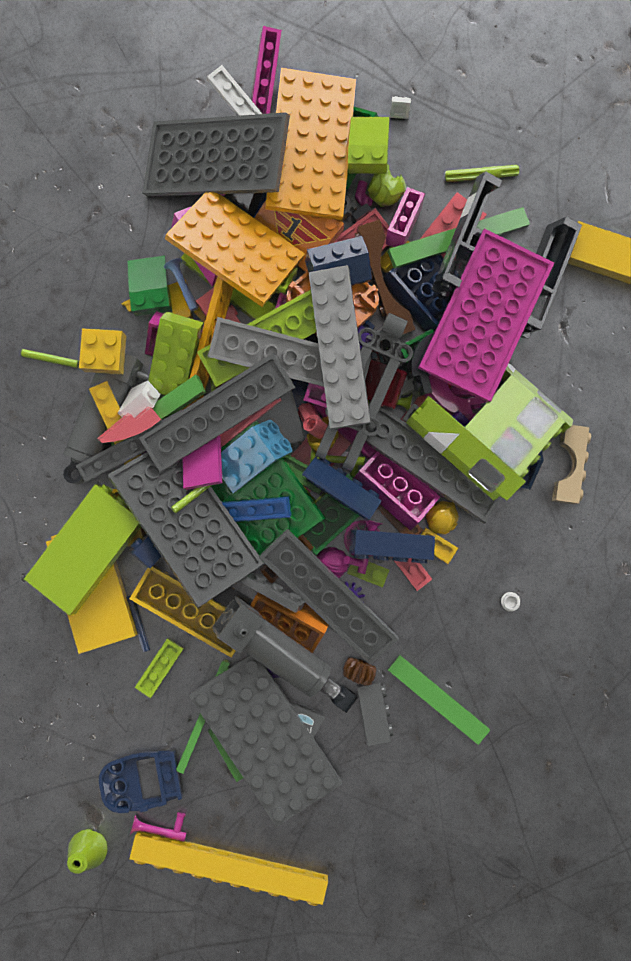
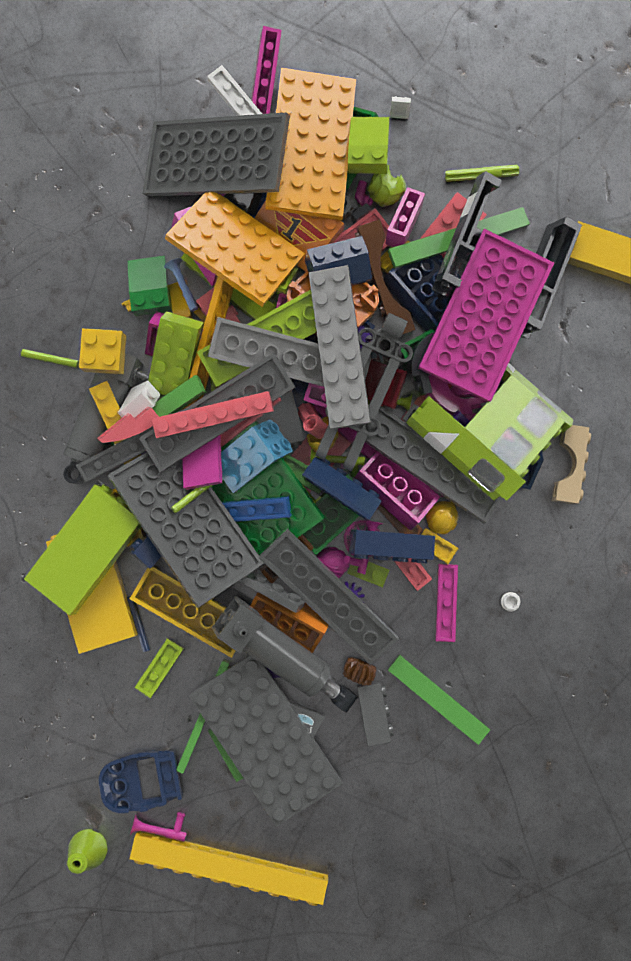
none -> coral plate [152,391,274,438]
none -> dark pink tile [435,564,458,642]

